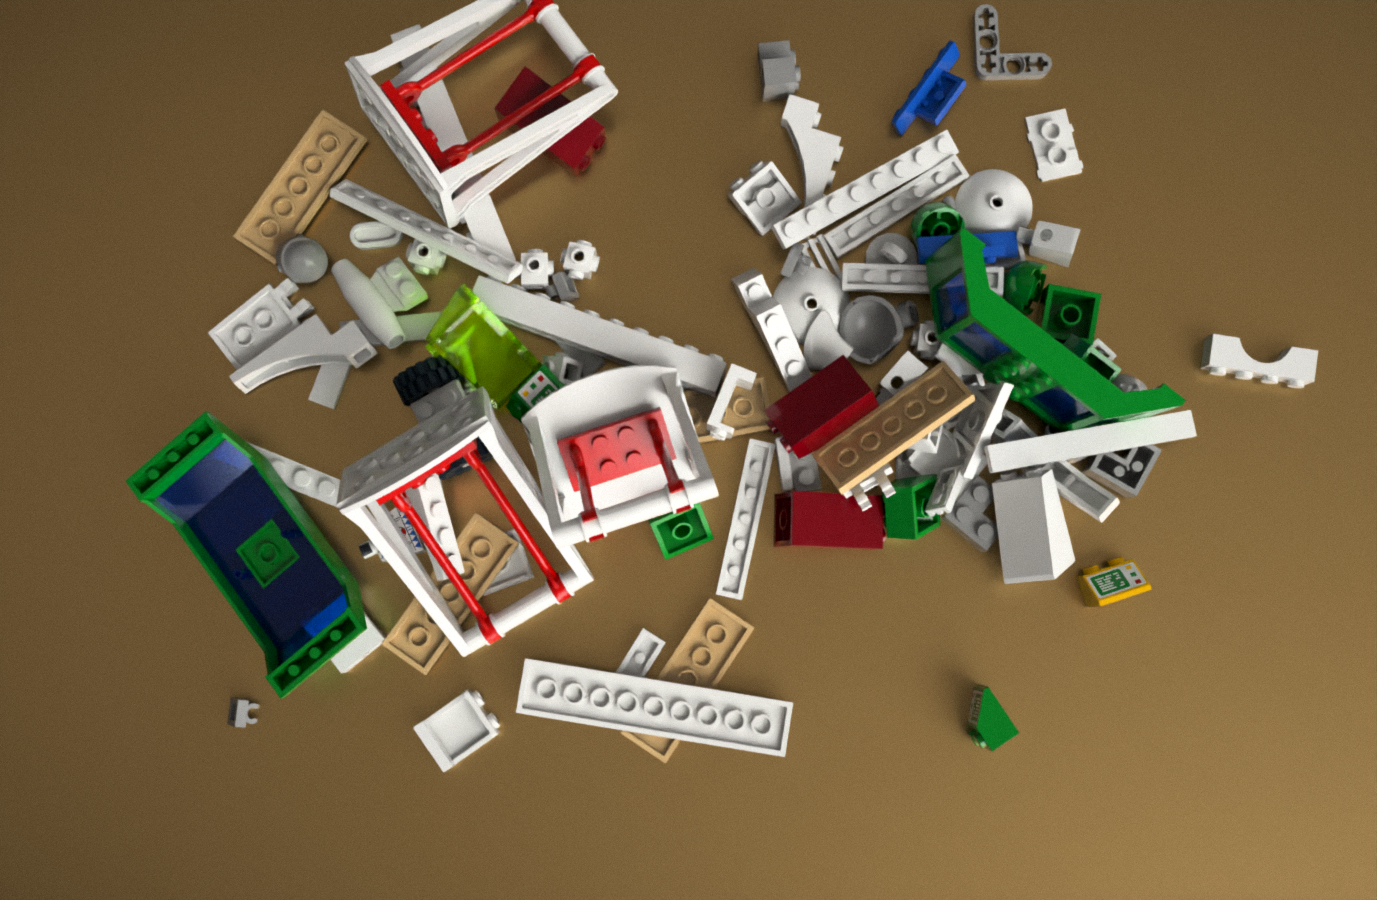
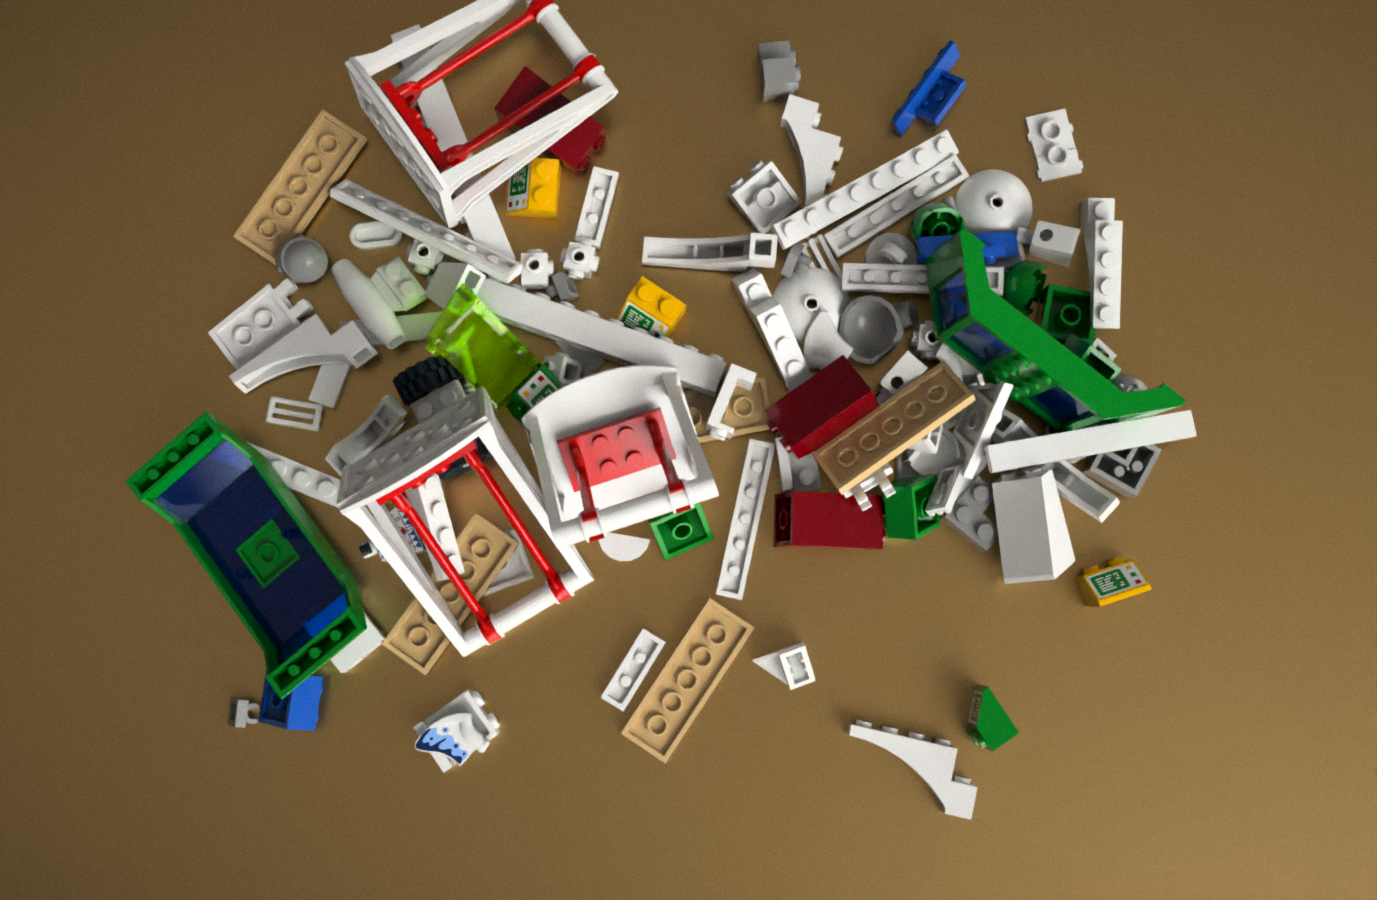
white plate [516,658,793,757] -> none
light grey beam [972,4,1052,81] -> none
white arch [1201,334,1318,388] -> none
none -> blue slope [258,669,323,731]
none -> white tile [265,396,324,432]
none -> white arch [325,393,407,476]
none -> white arm [414,713,490,766]
none -> white torso [425,262,486,320]
none -> yellow slope [505,158,561,219]
none -> white plate [574,166,619,249]
none -> white tile [598,532,650,561]
none -> yellow slope [616,276,686,338]
none -> white arch [642,233,778,273]
none -> white slope [751,641,816,690]
none -> white arch [846,719,978,820]
none -> white arch [1080,198,1123,329]

